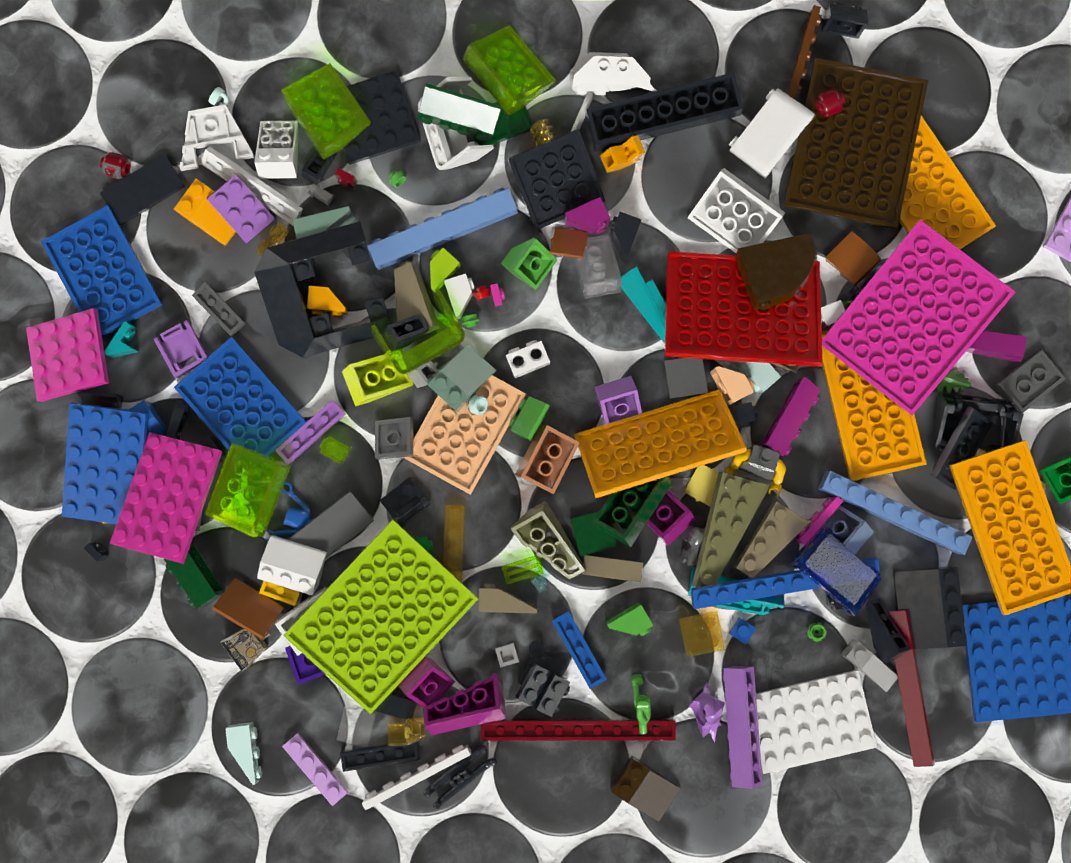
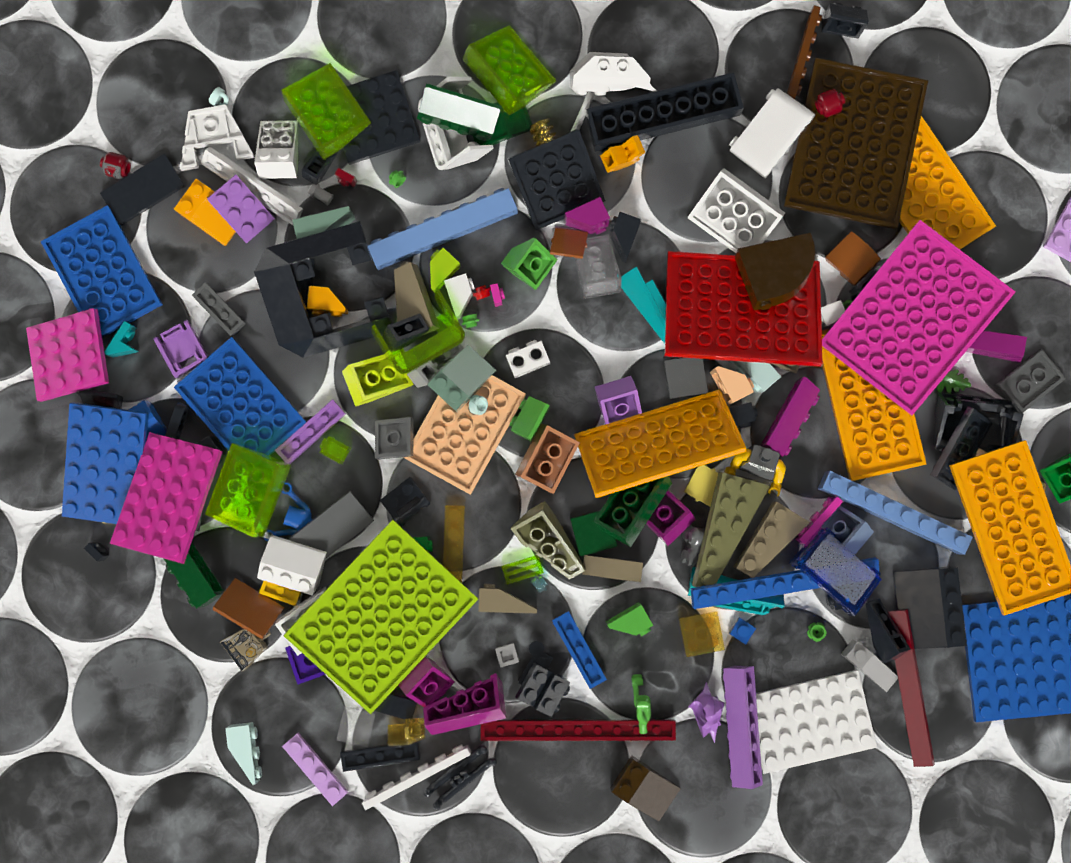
clear yellow plate [256,223,289,257] -> none

